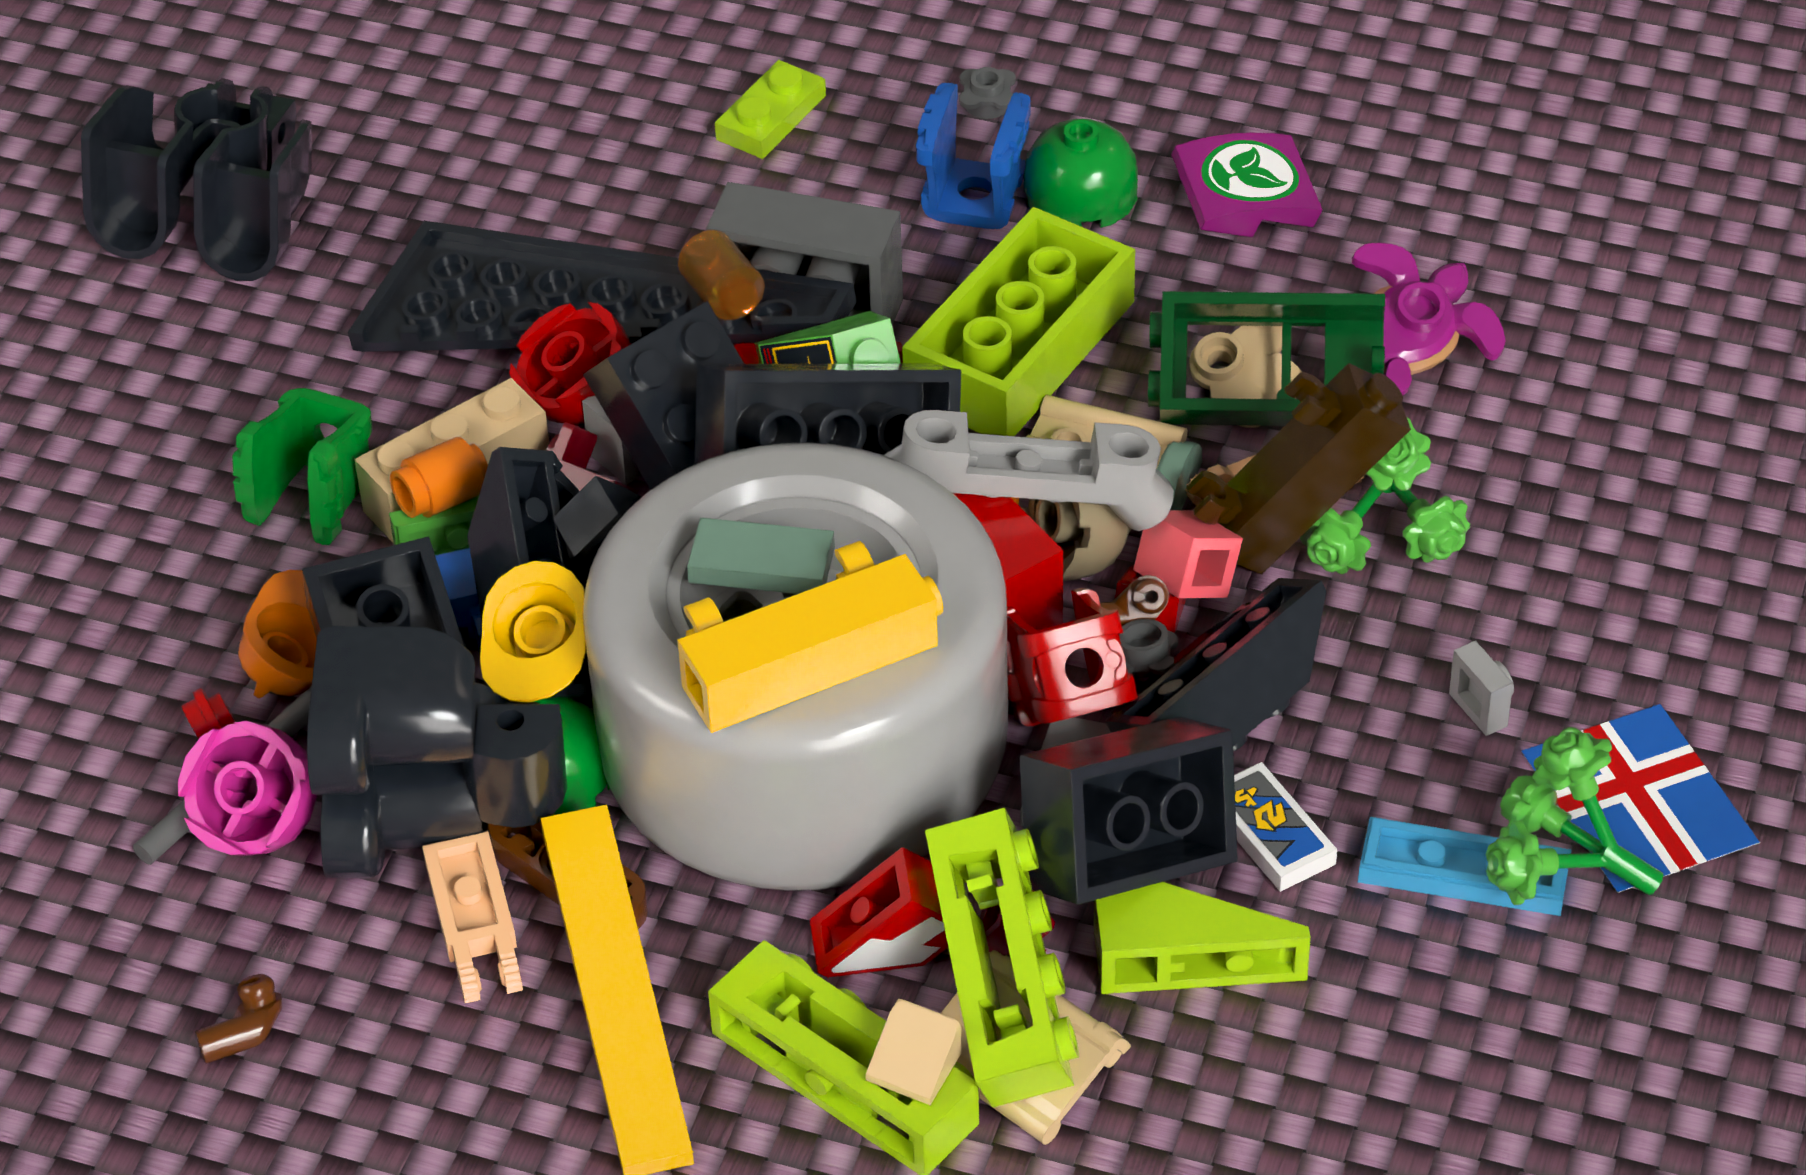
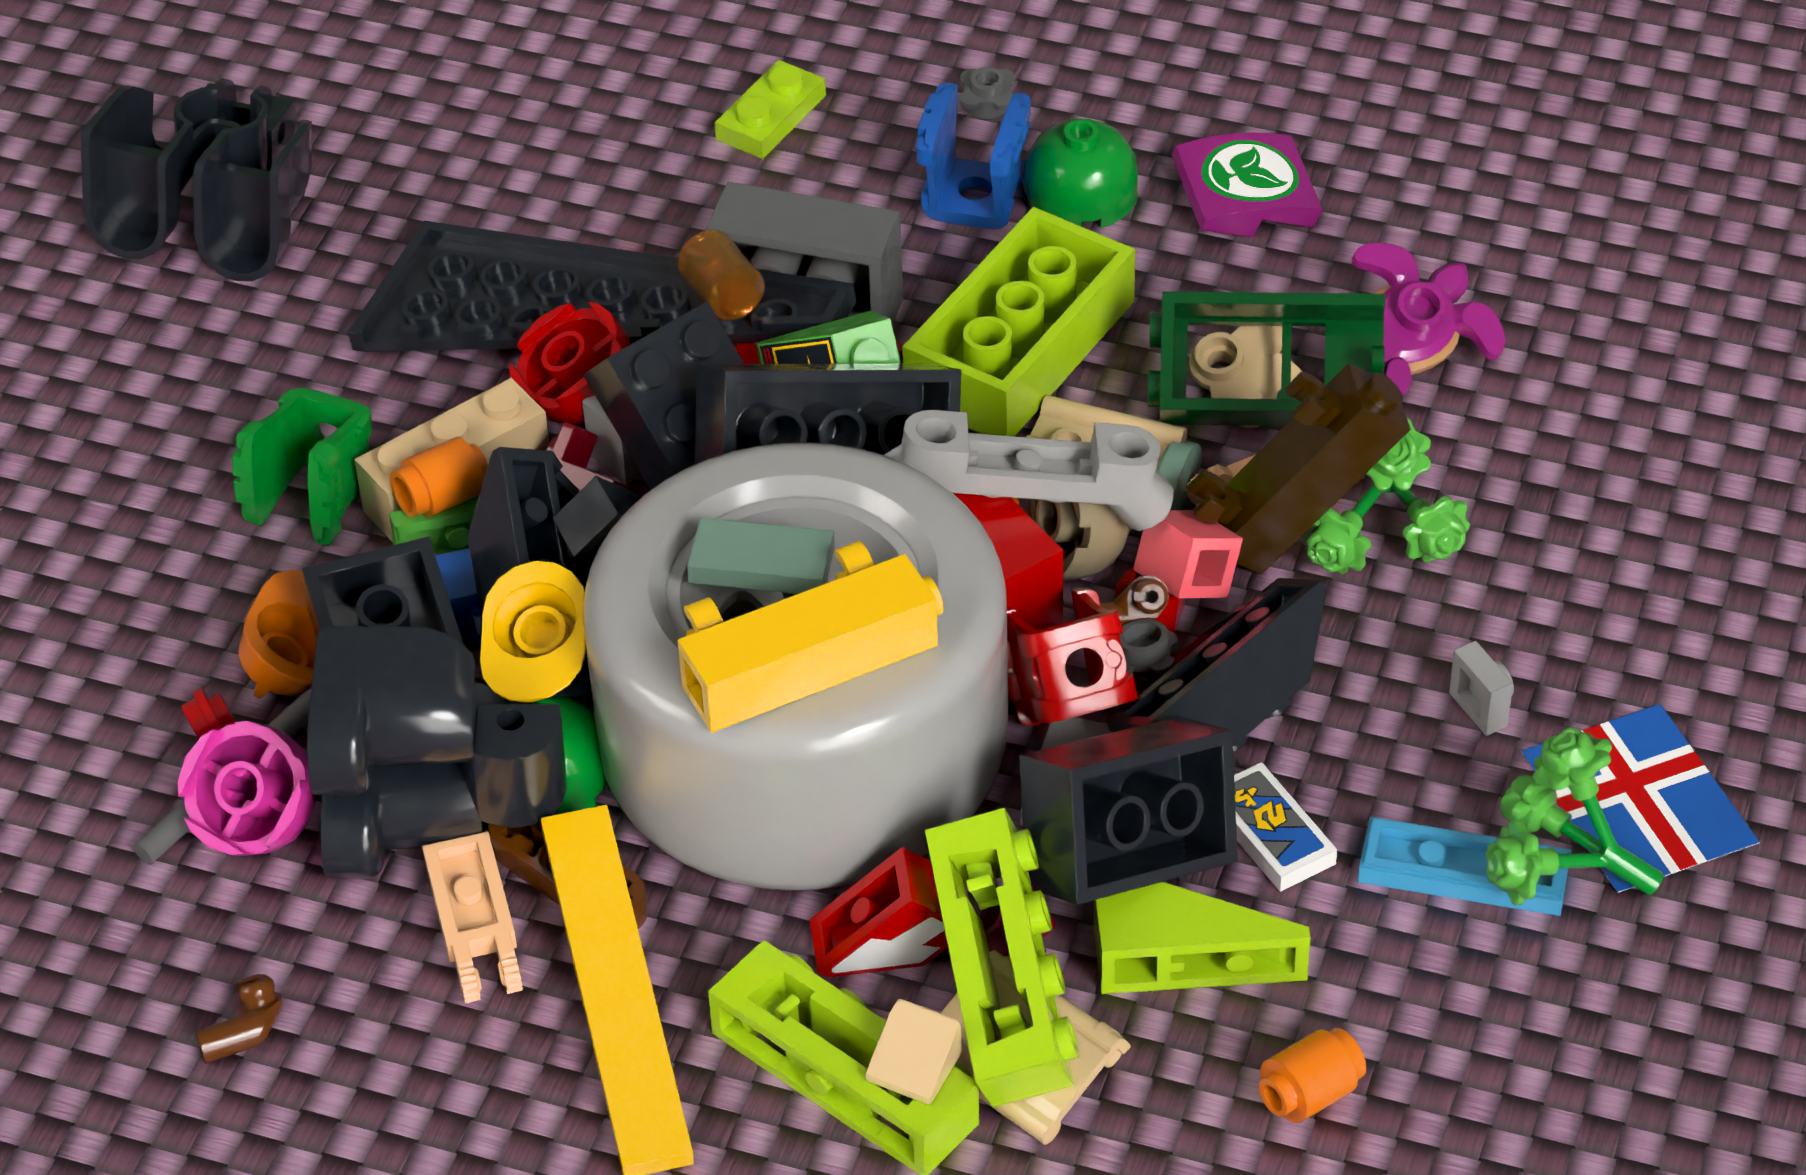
none -> orange brick [1259,1028,1366,1123]

